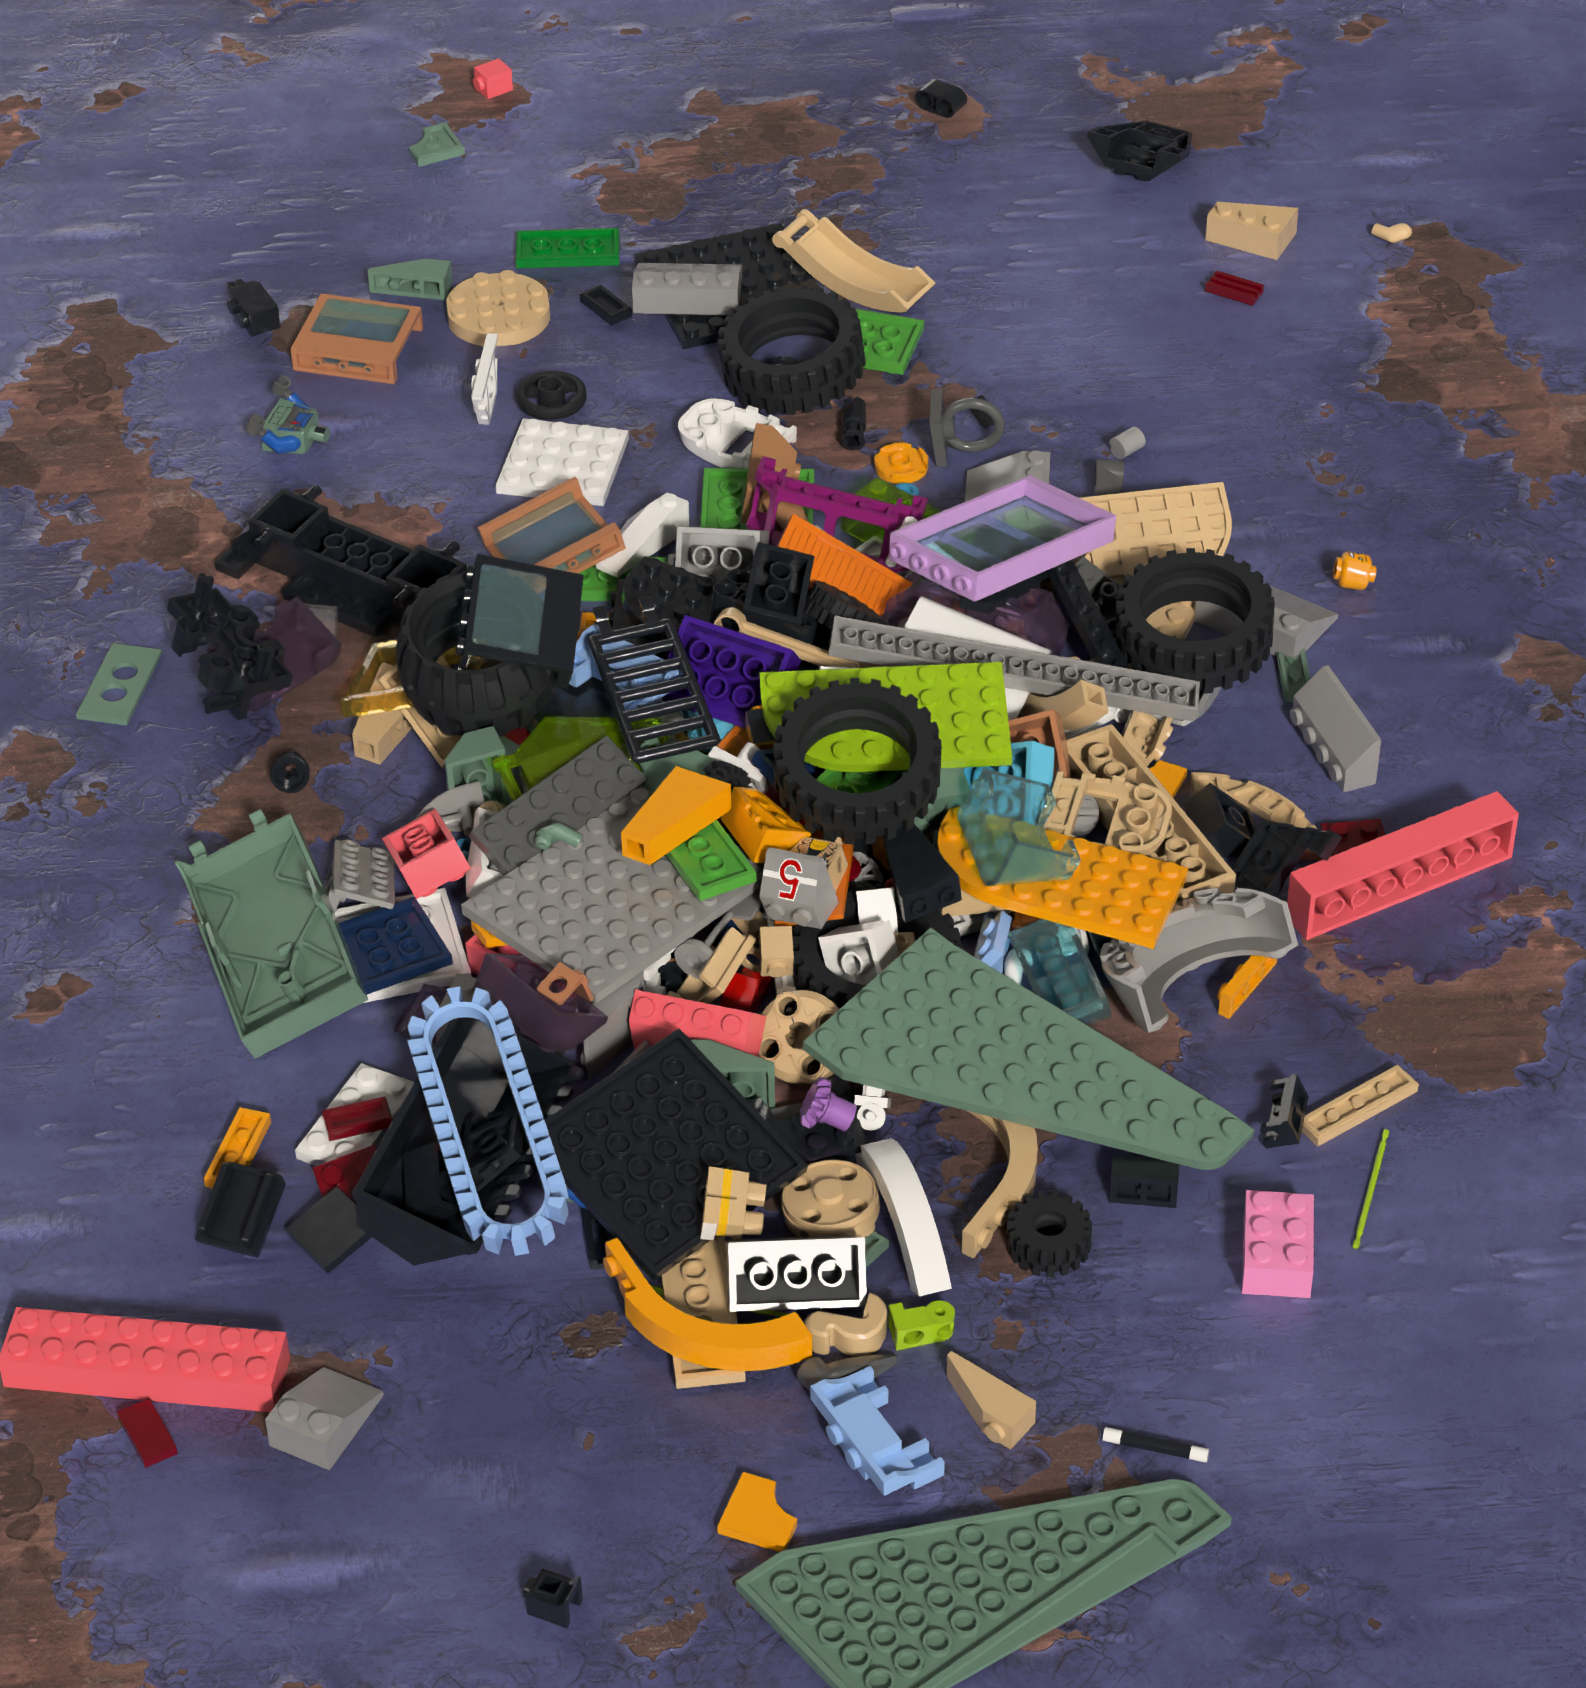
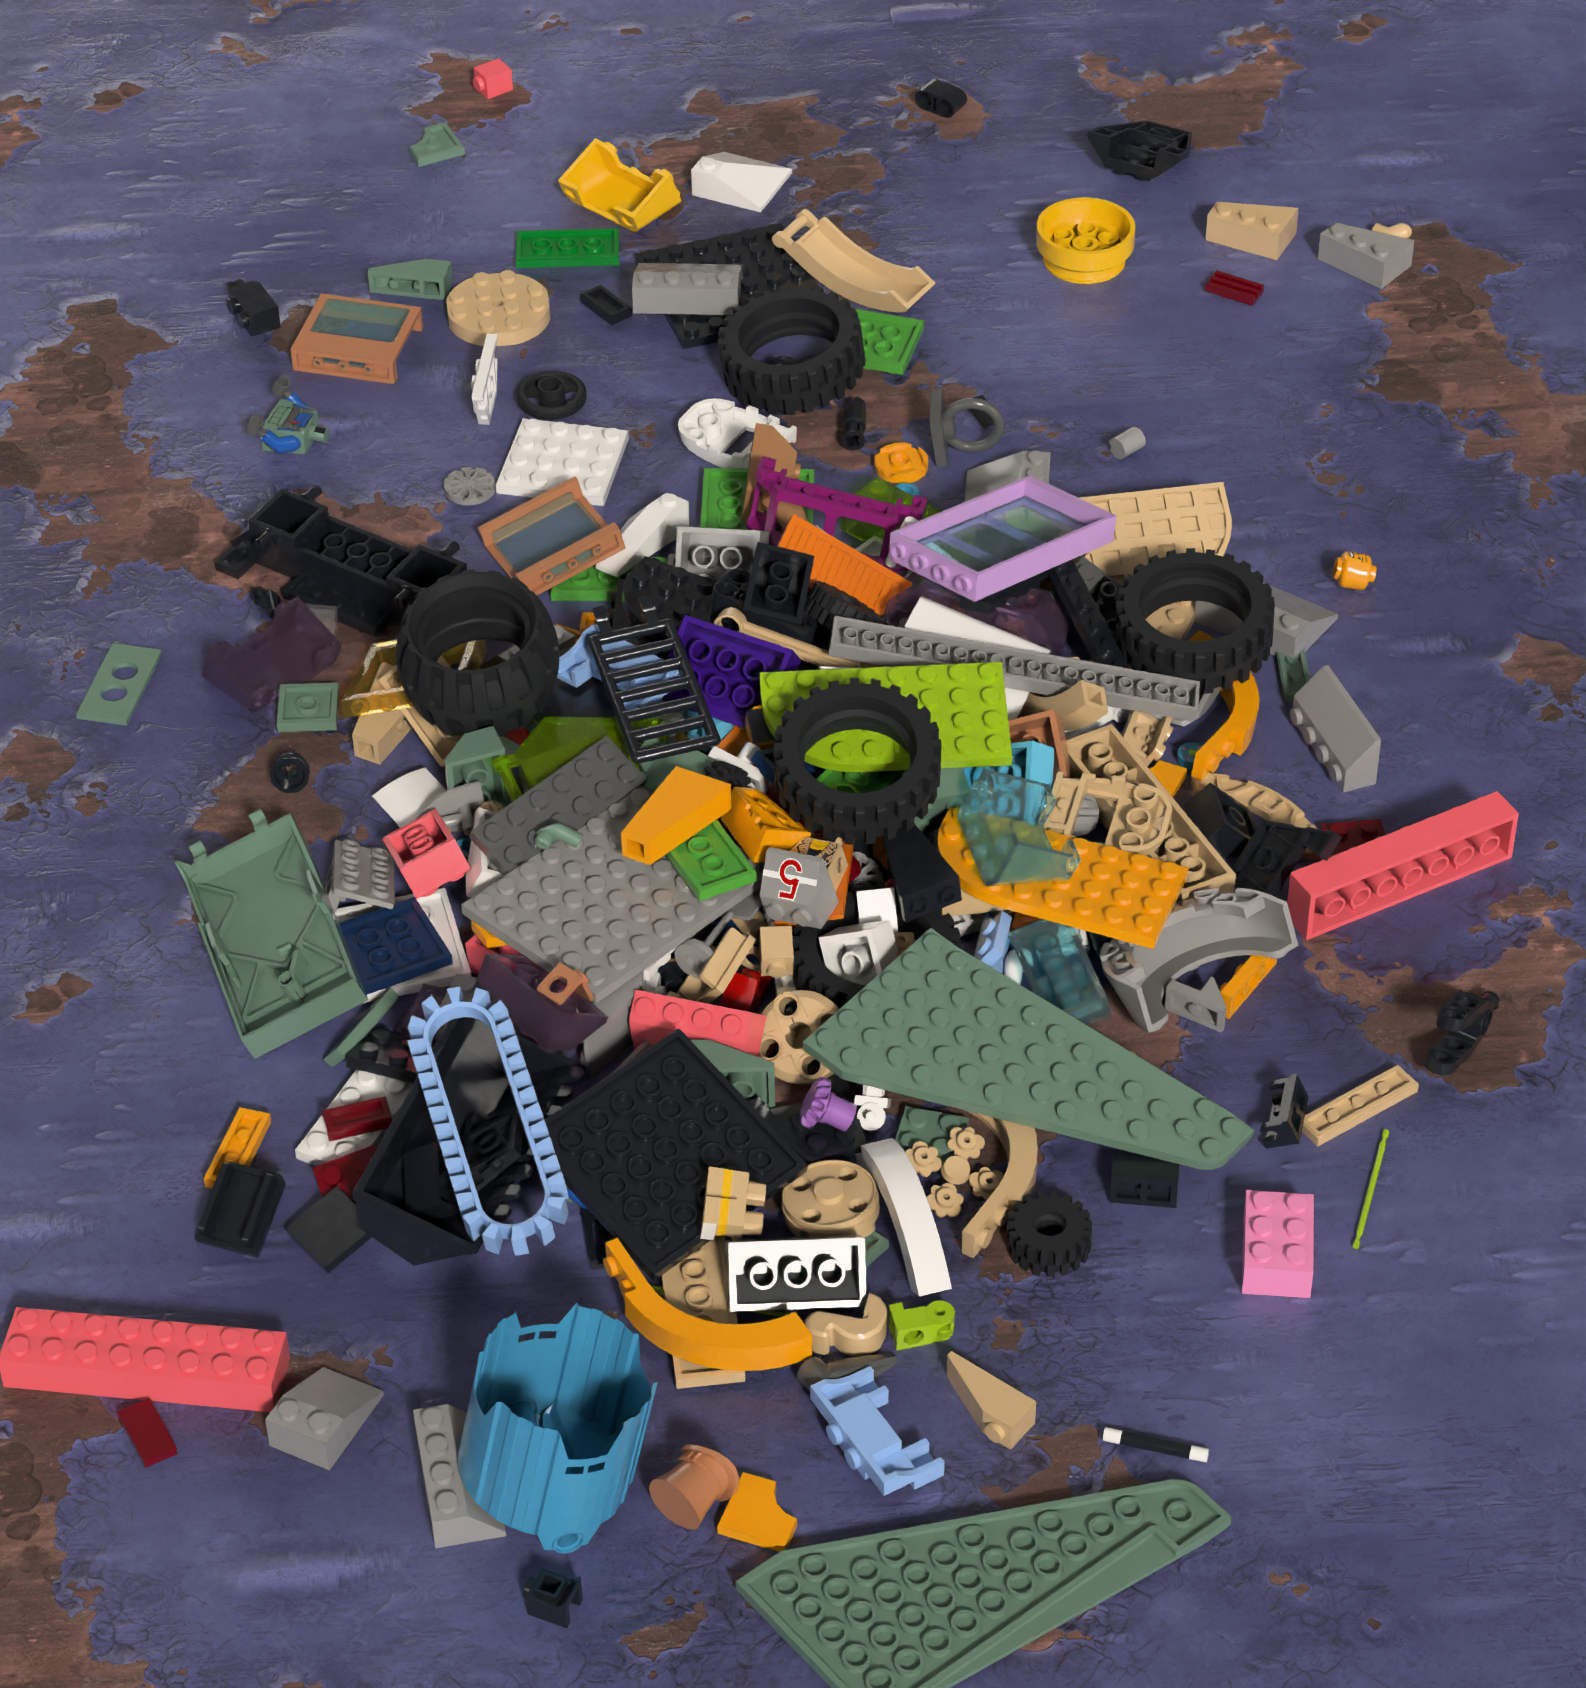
black gear [167,573,293,720] -> none
panel [455,554,584,688] -> none
dark grey piece [1094,459,1124,496] -> none
none -> black arm [250,586,284,620]
none -> sand green plate [276,682,340,732]
none -> sand green tile [323,988,399,1067]
none -> black plate [346,1029,436,1084]
none -> white slope [372,767,447,828]
none -> light grey slope [413,1404,506,1548]
none -> light grey wheel [444,467,496,505]
none -> dark azure piece [458,1303,658,1554]
none -> yellow windscreen [558,138,681,232]
none -> nougat hat [649,1444,739,1530]
none -> white slope [691,152,792,212]
none -> sand green plate [895,1106,970,1172]
none -> tan plant [905,1127,1004,1218]
none -> yellow wheel [1036,197,1135,284]
none -> light grey slope [1165,977,1226,1033]
none -> dark azure tile [1177,742,1203,770]
none -> light orange arch [1188,630,1260,781]
none -> light grey wedge [1318,222,1414,289]
none -> black piece [1424,990,1500,1075]

